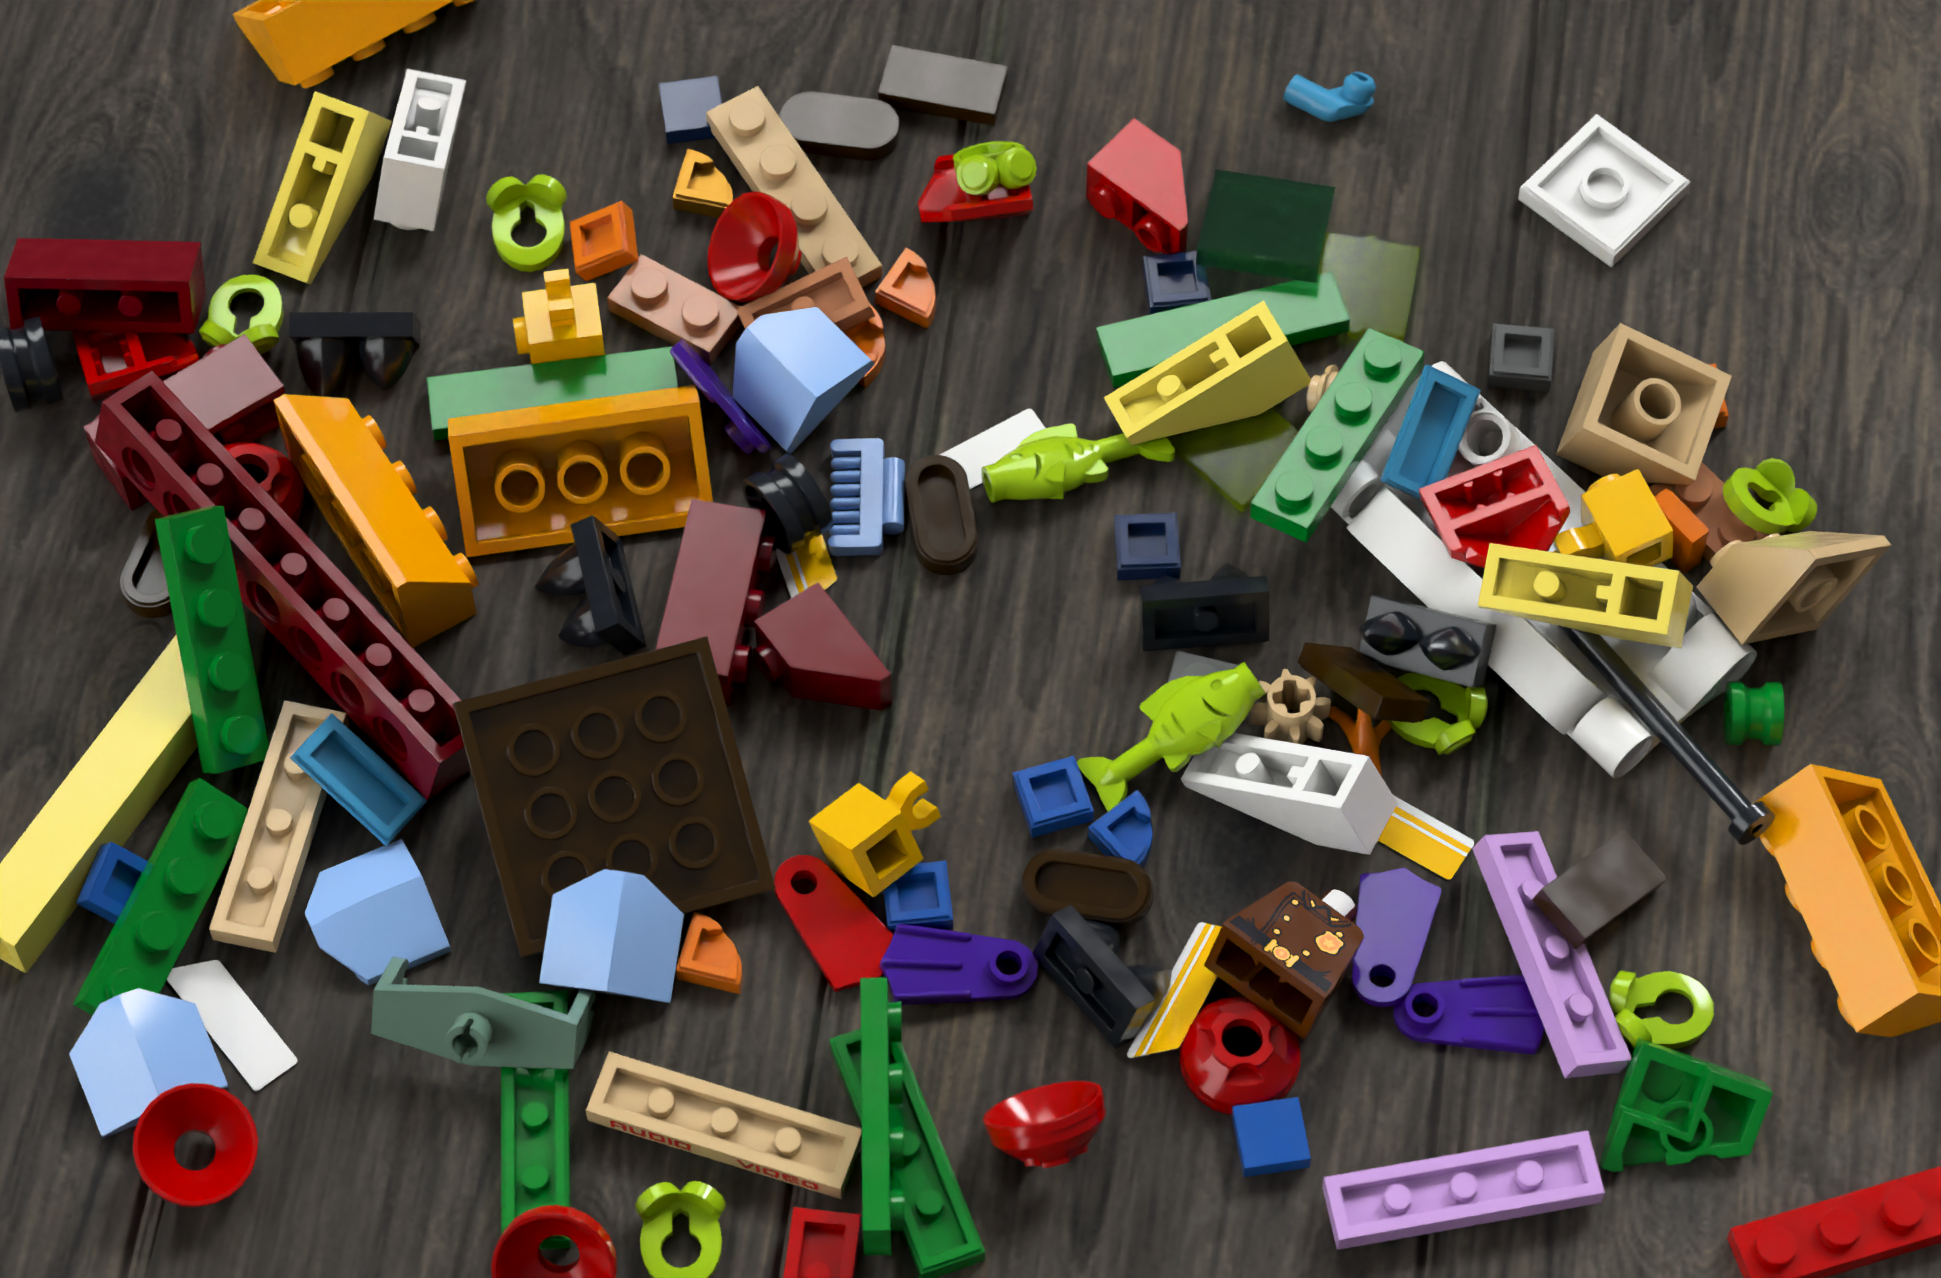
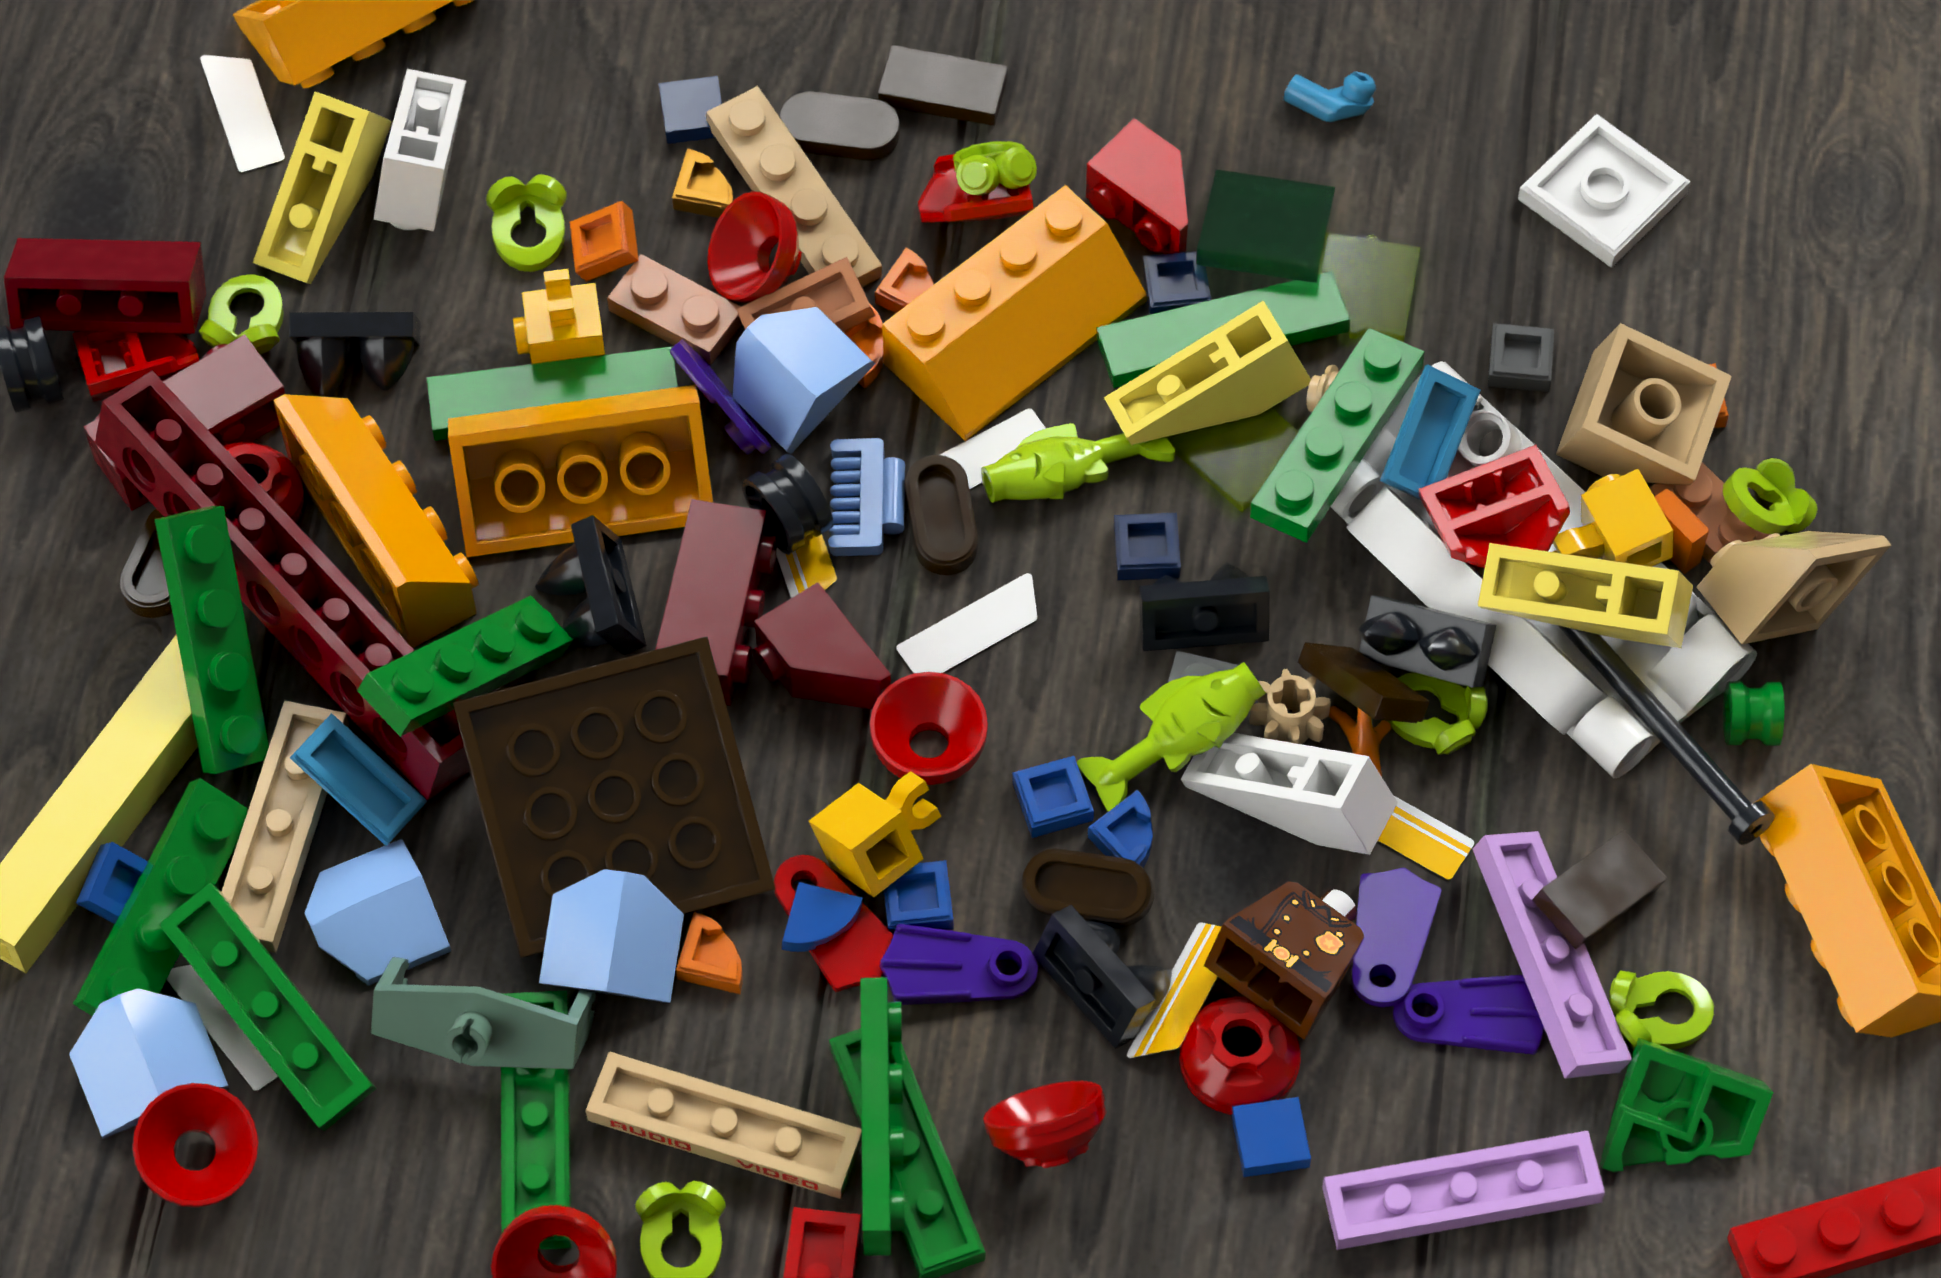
none -> green plate [159,882,376,1131]
none -> white sticker [200,55,285,172]
none -> green plate [357,595,573,737]
none -> blue tile [782,882,863,952]
none -> red piece [870,672,988,785]
none -> light orange slope [882,185,1147,441]
none -> white sticker [897,573,1037,673]

